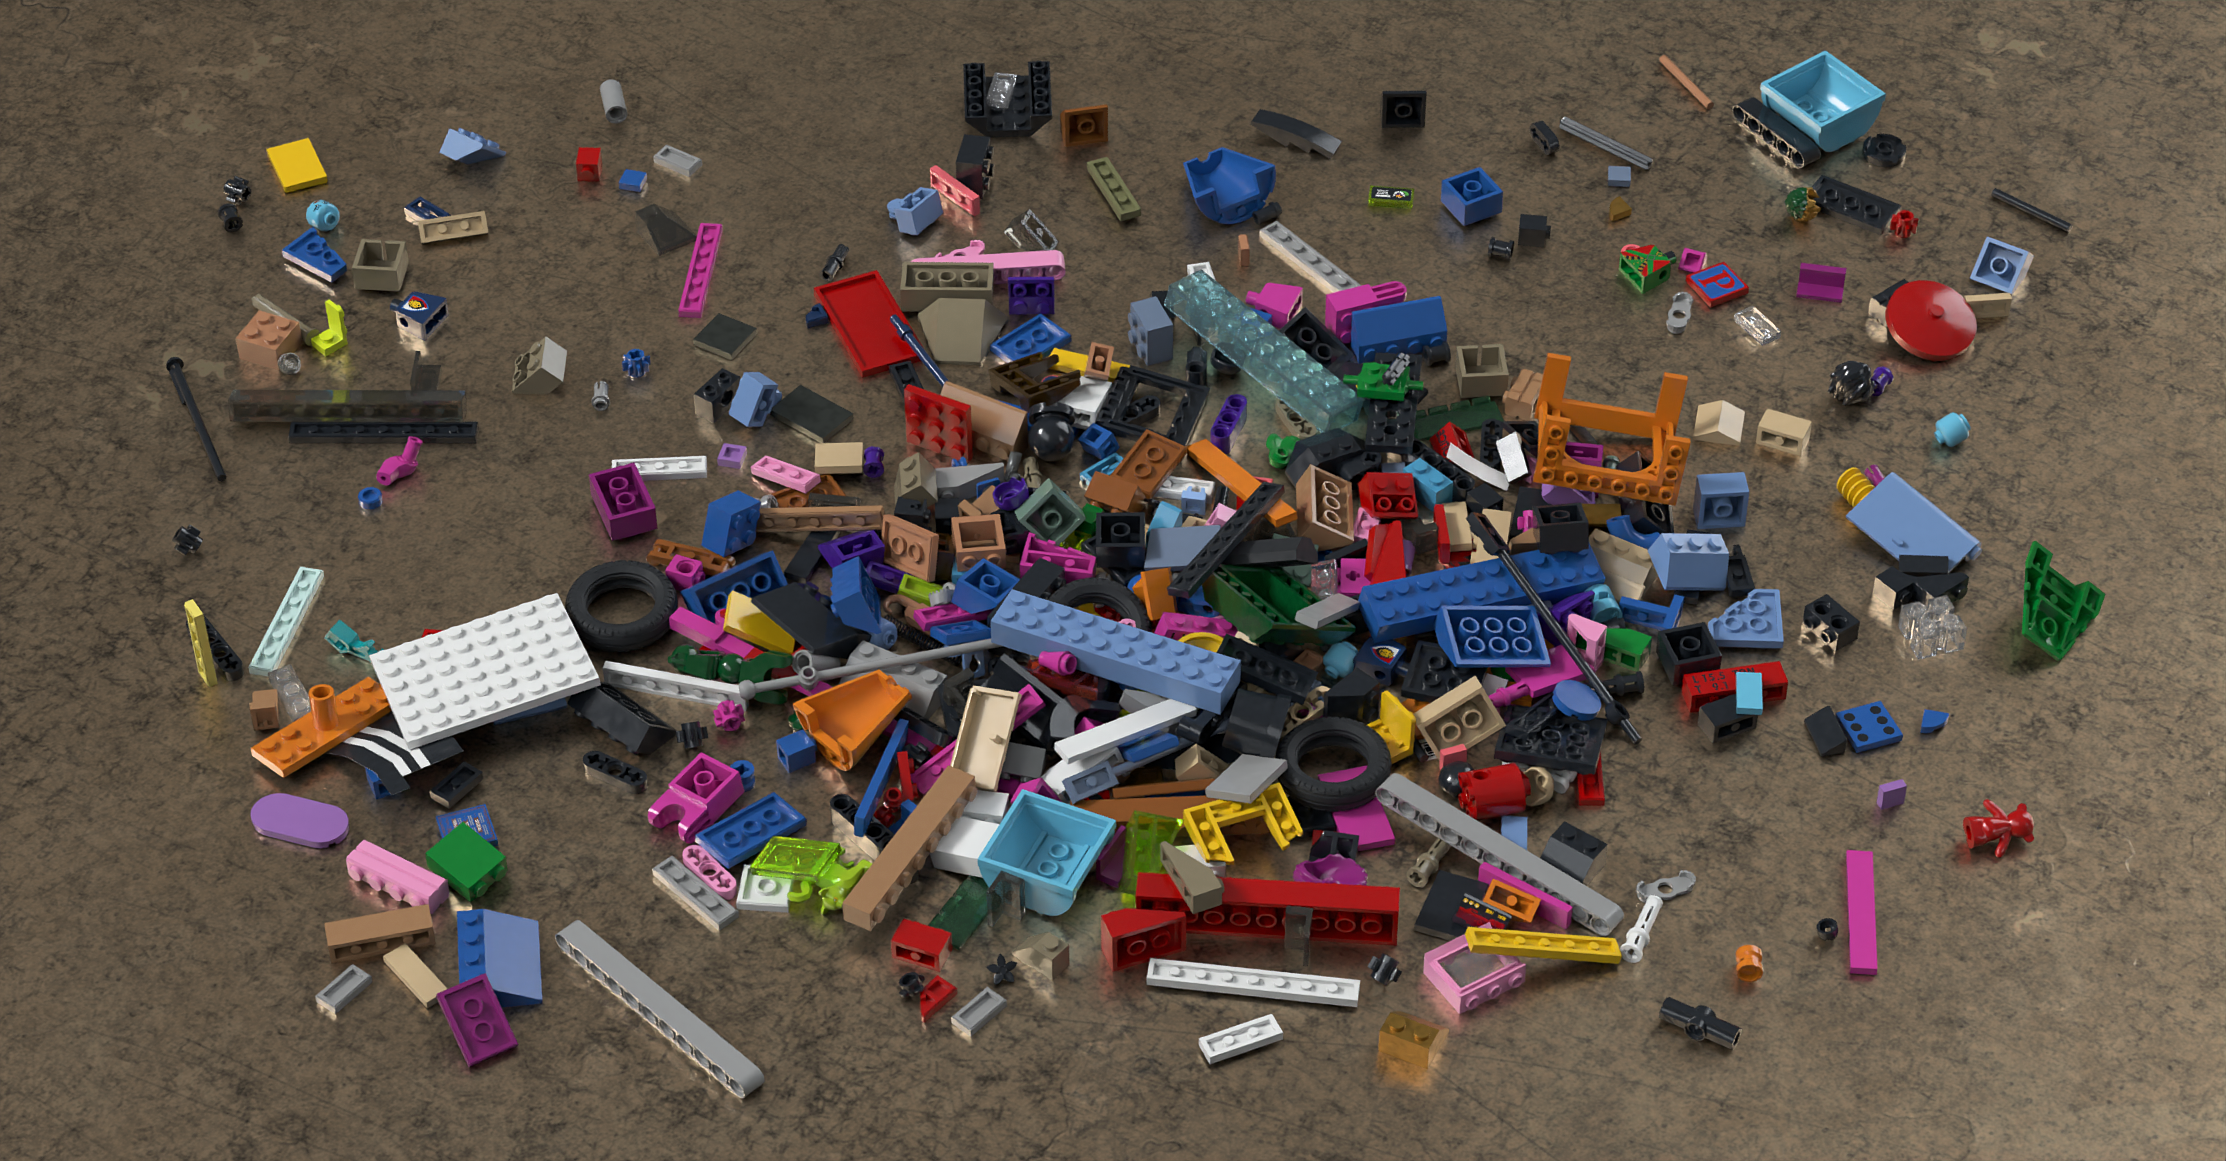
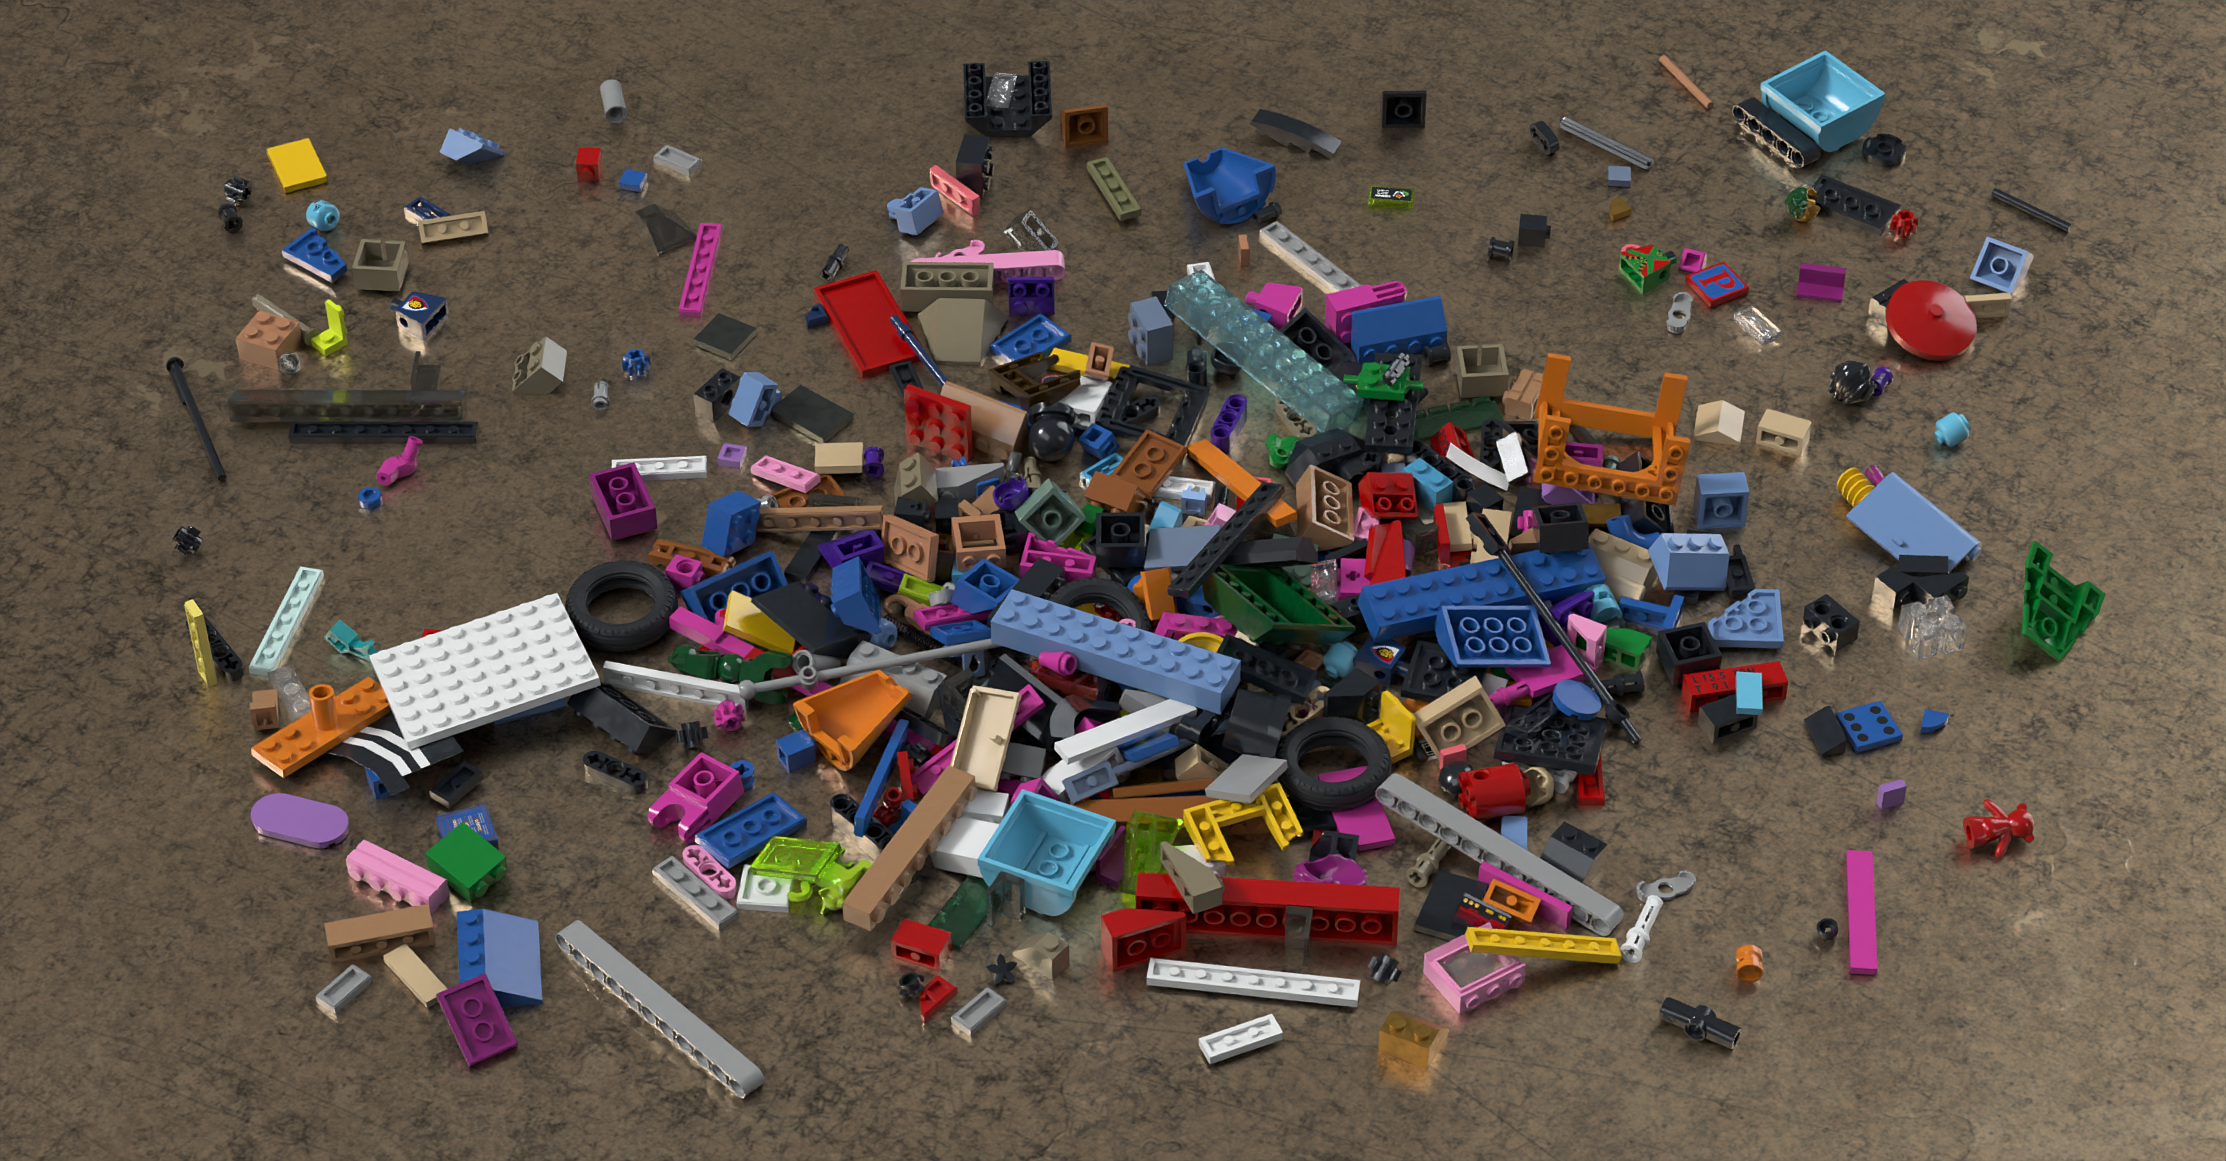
light grey tile [1295,593,1360,629] -> none
blue brick [1441,167,1503,226] -> none

